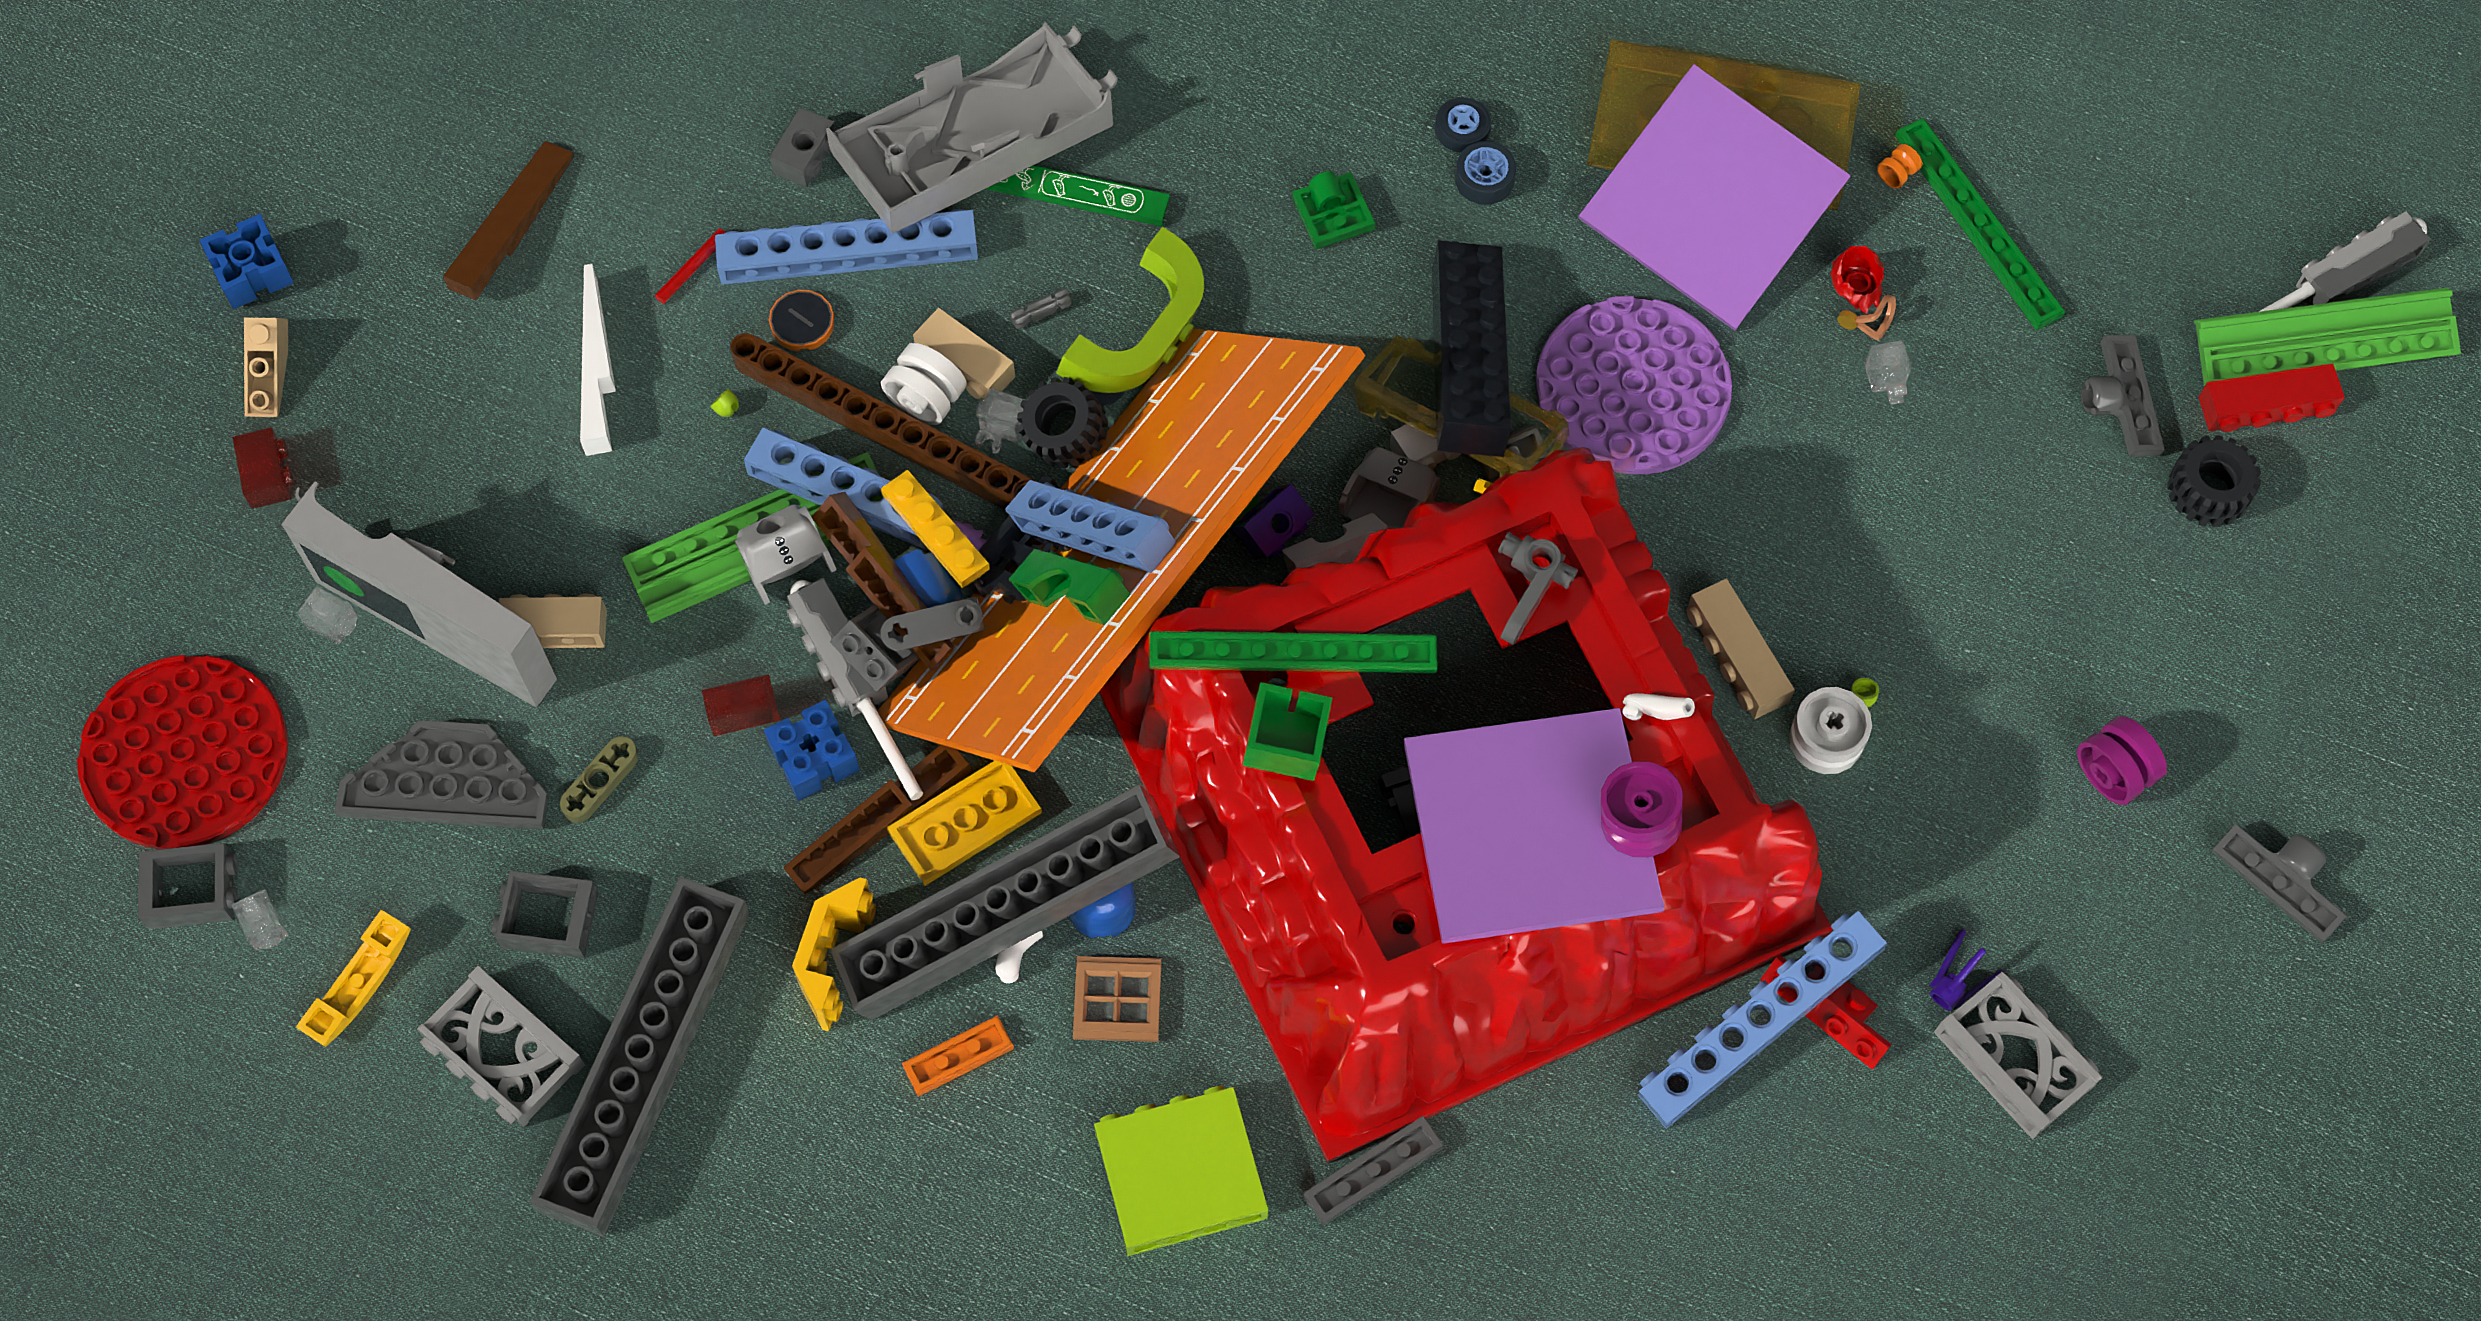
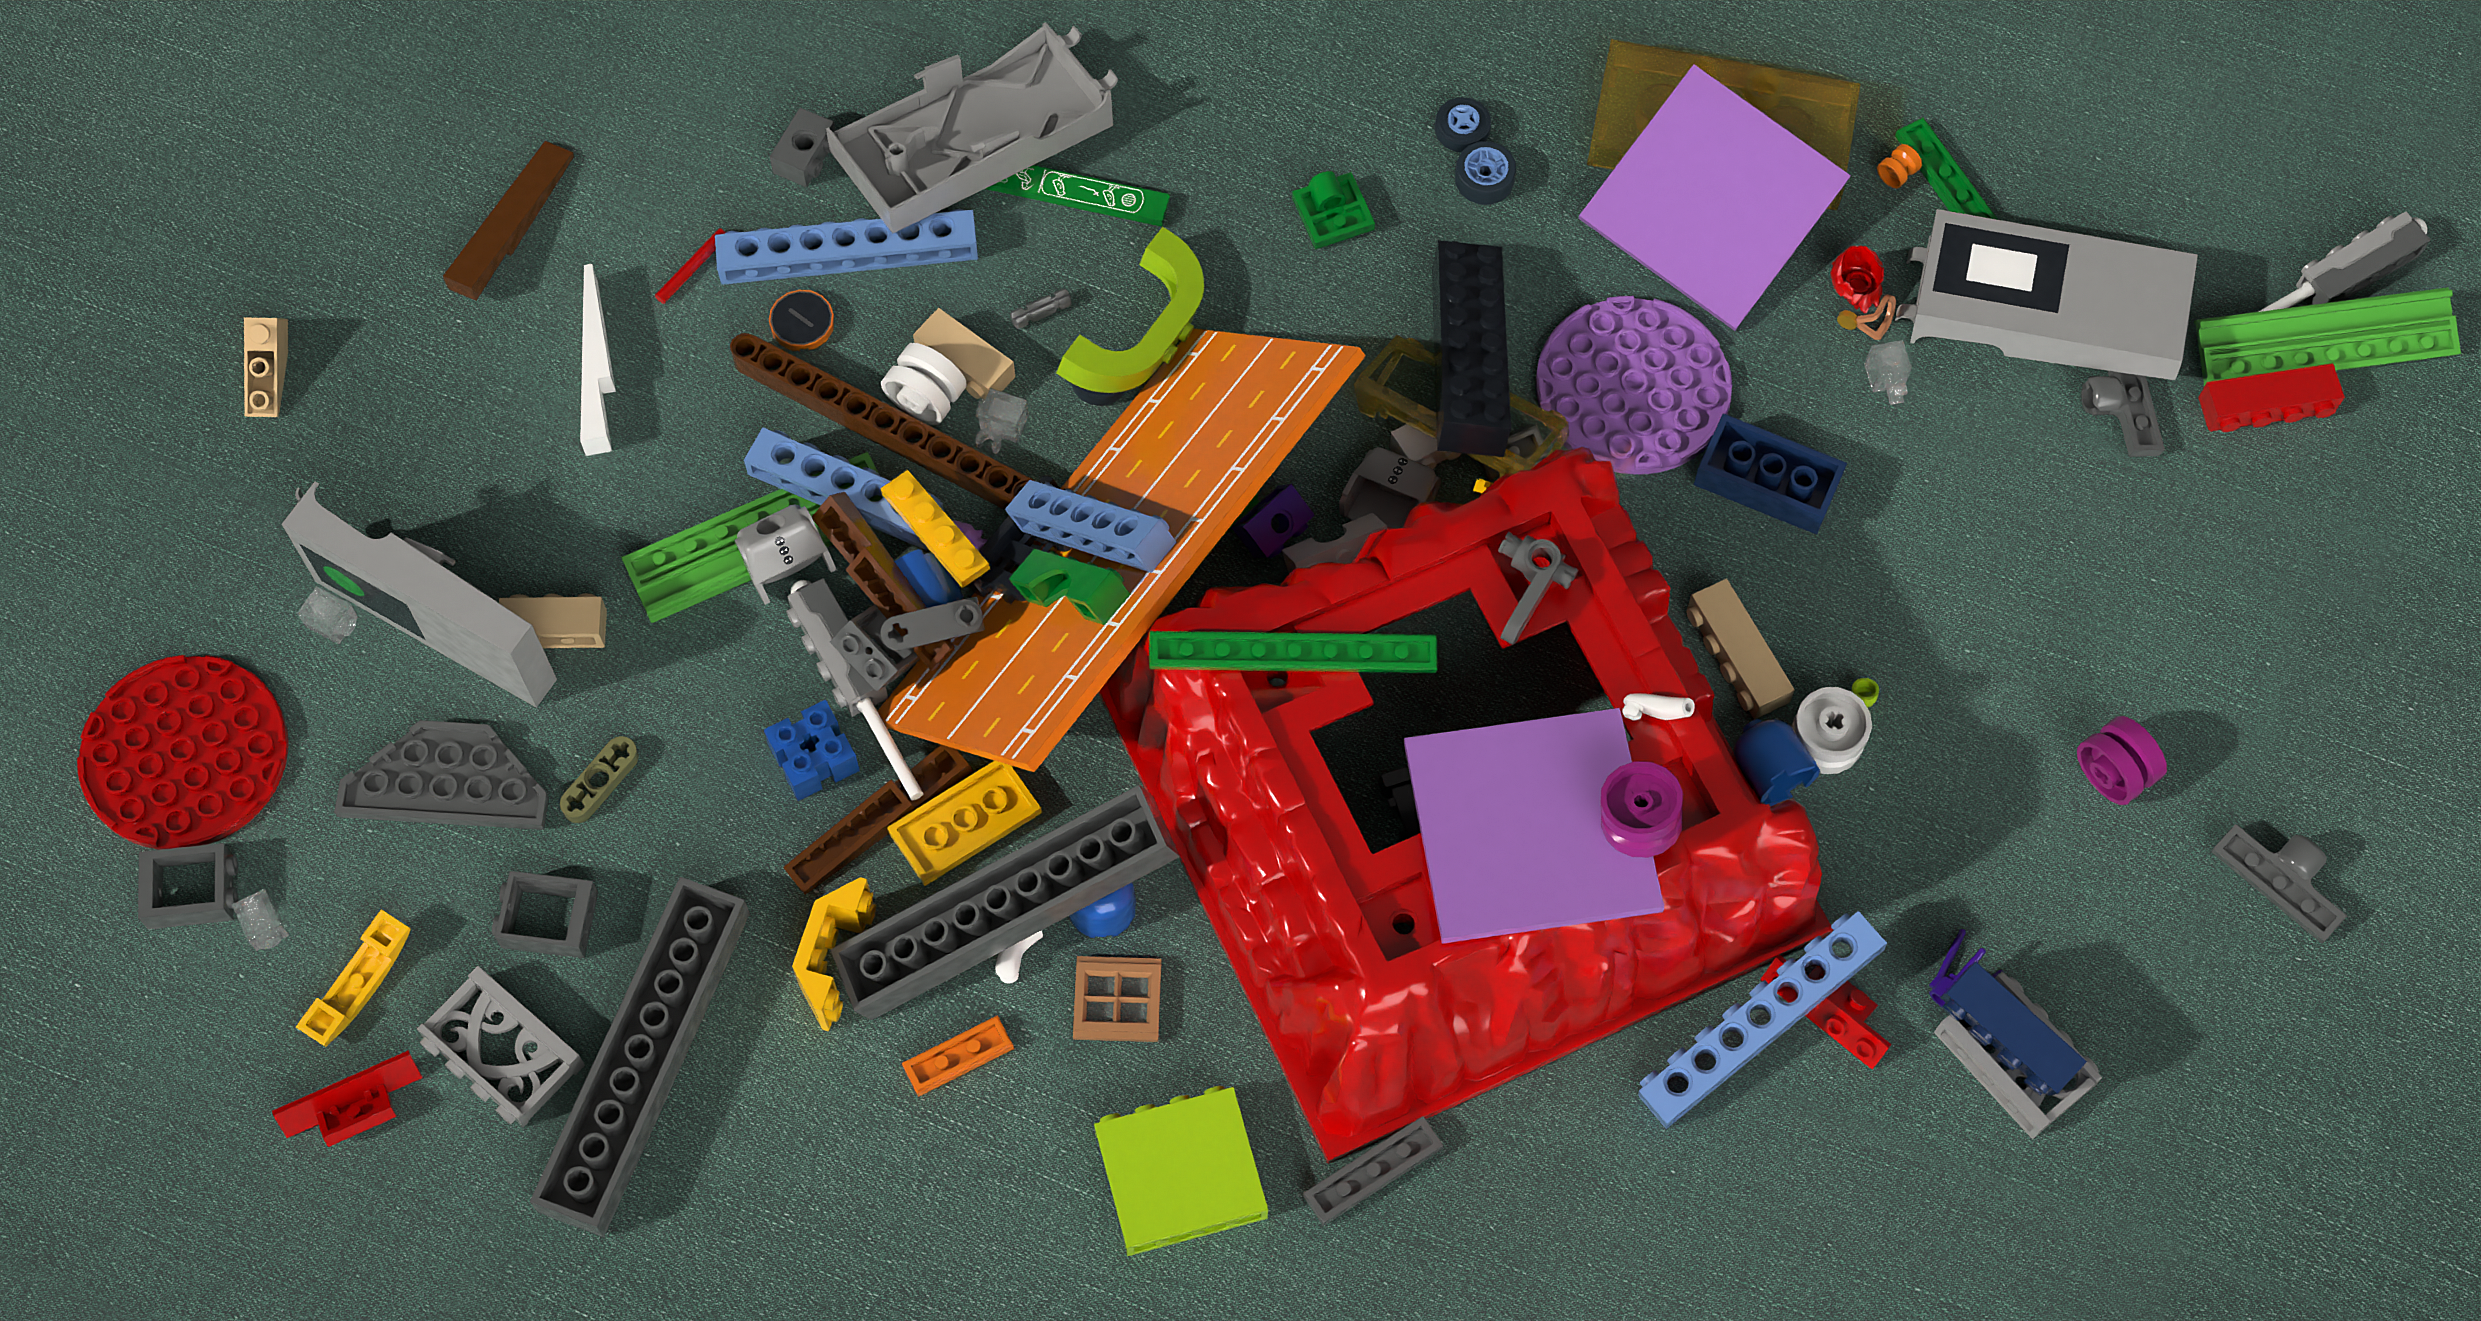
blue brick [199,214,294,309] -> none
clear red brick [232,427,294,509] -> none
clear red brick [701,674,781,736] -> none
lime hinge [710,388,739,417] -> none
black tyre [1017,377,1108,468] -> none
green piece [1242,682,1332,781] -> none
black tyre [2167,435,2261,527] -> none
none -> red bracket [272,1050,422,1147]
none -> dark blue brick [1693,414,1847,535]
none -> blue cylinder [1734,719,1820,806]
none -> light grey piece [1895,209,2198,380]
none -> dark blue brick [1940,962,2087,1096]

